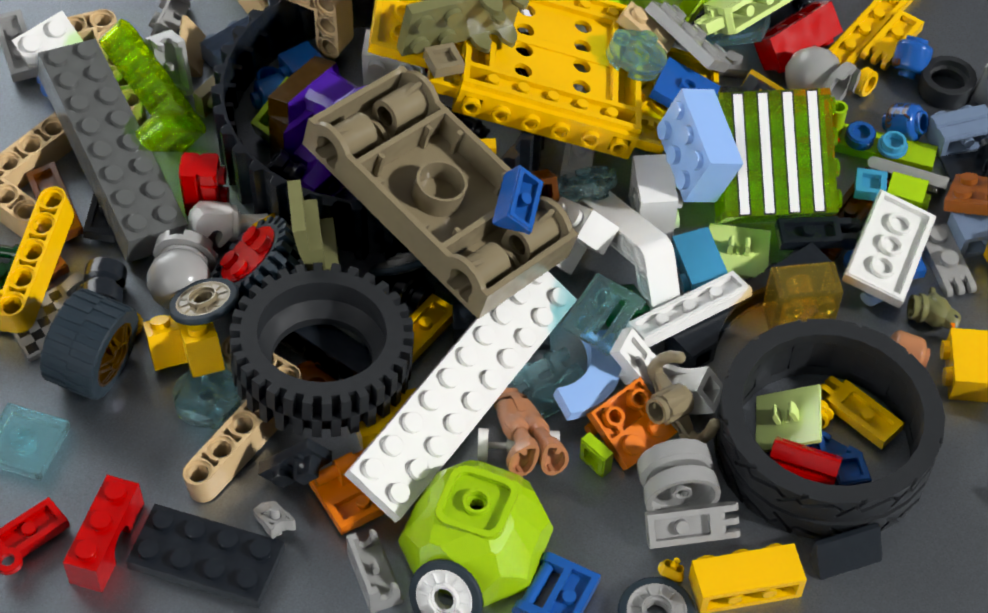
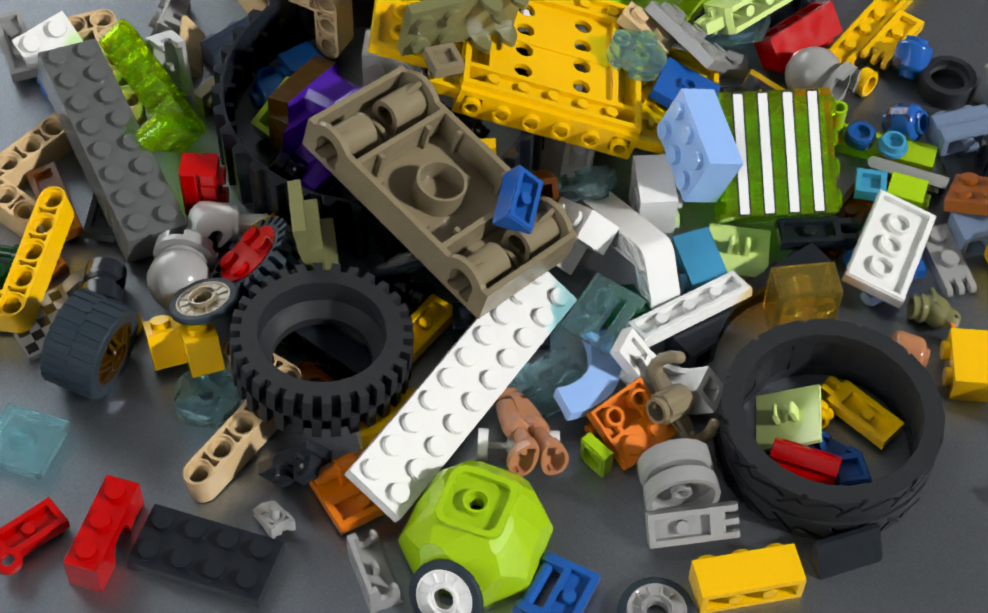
yellow rock [657,557,684,583] -> none

